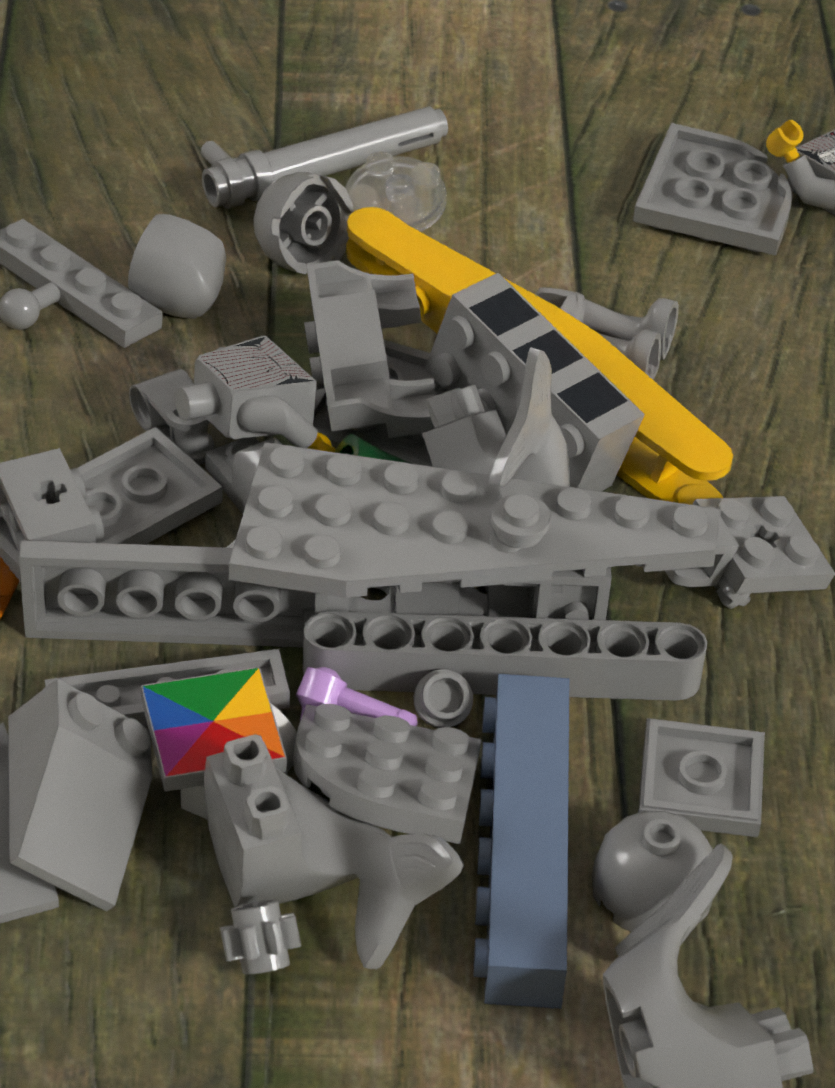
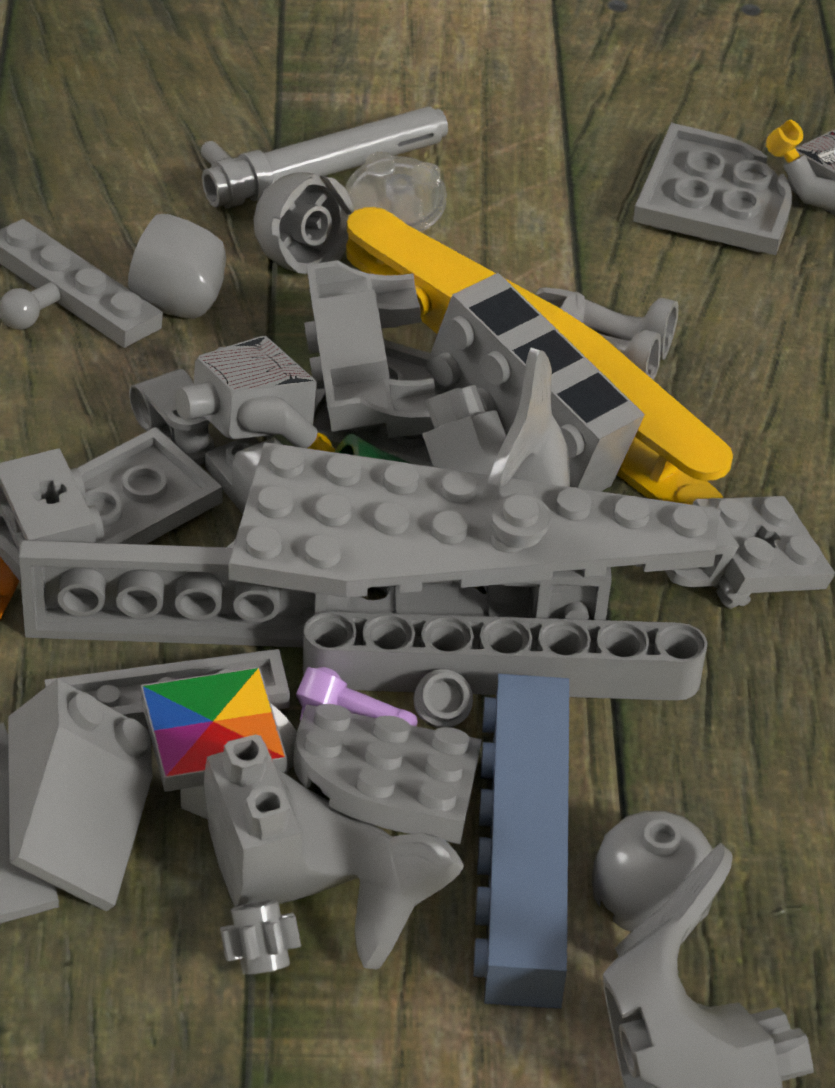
light grey tile [638,718,765,837] -> none

